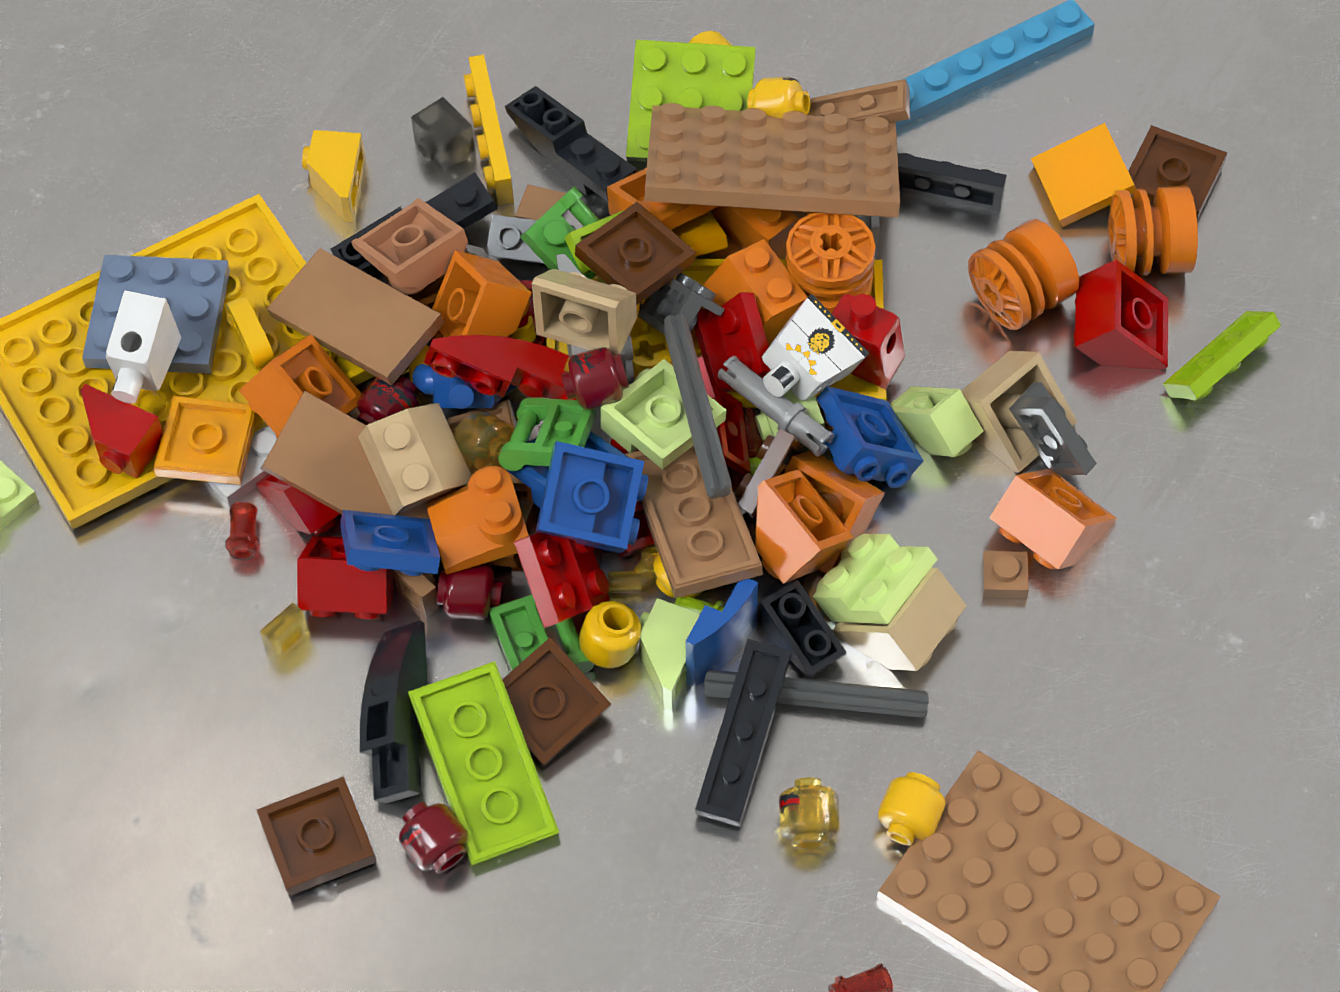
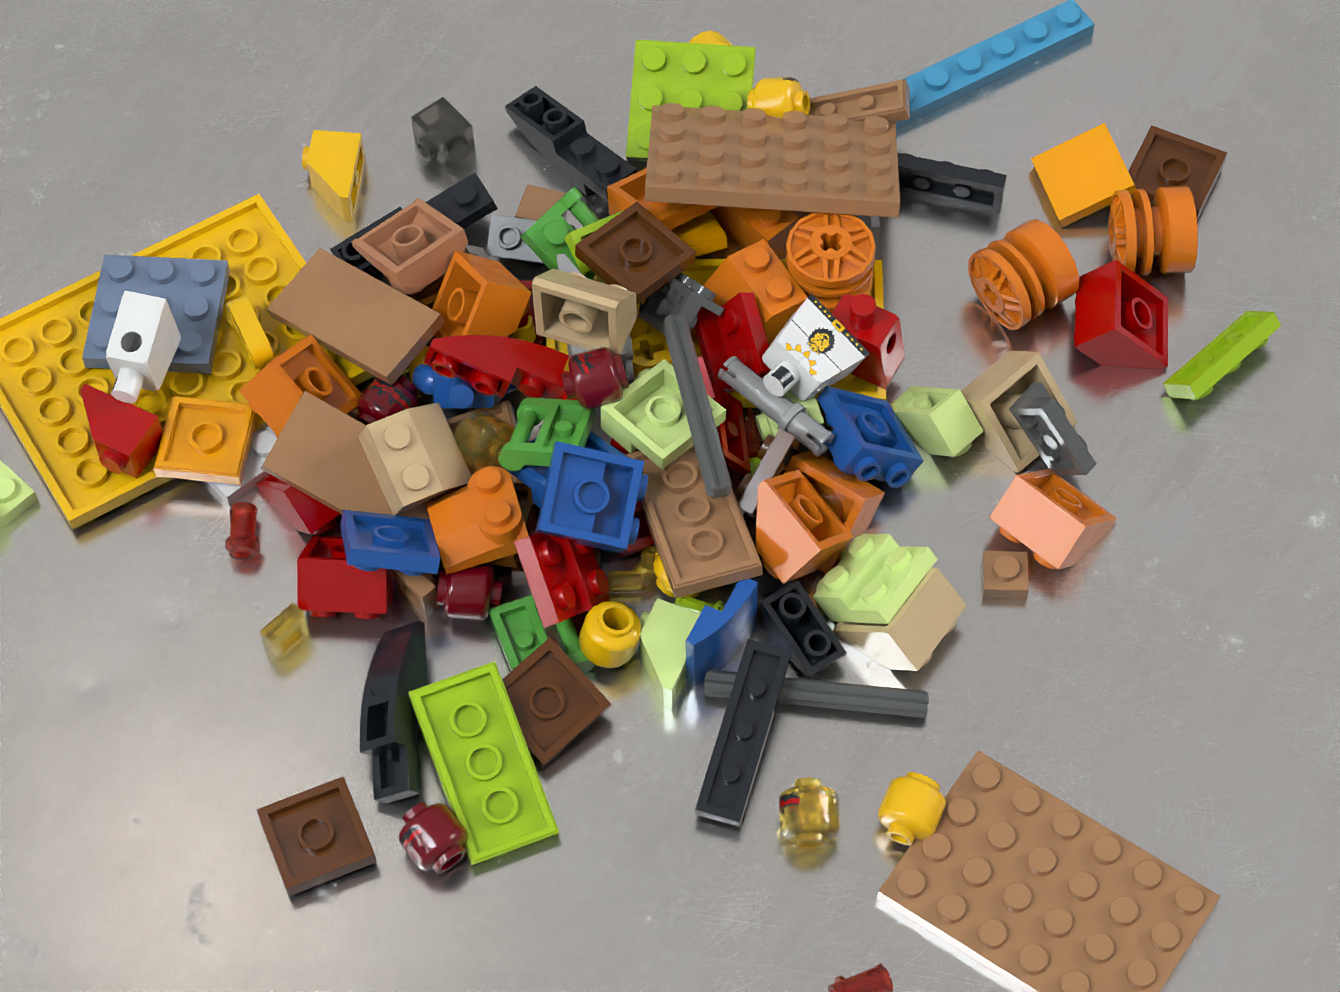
yellow plate [463,54,514,206] -> none

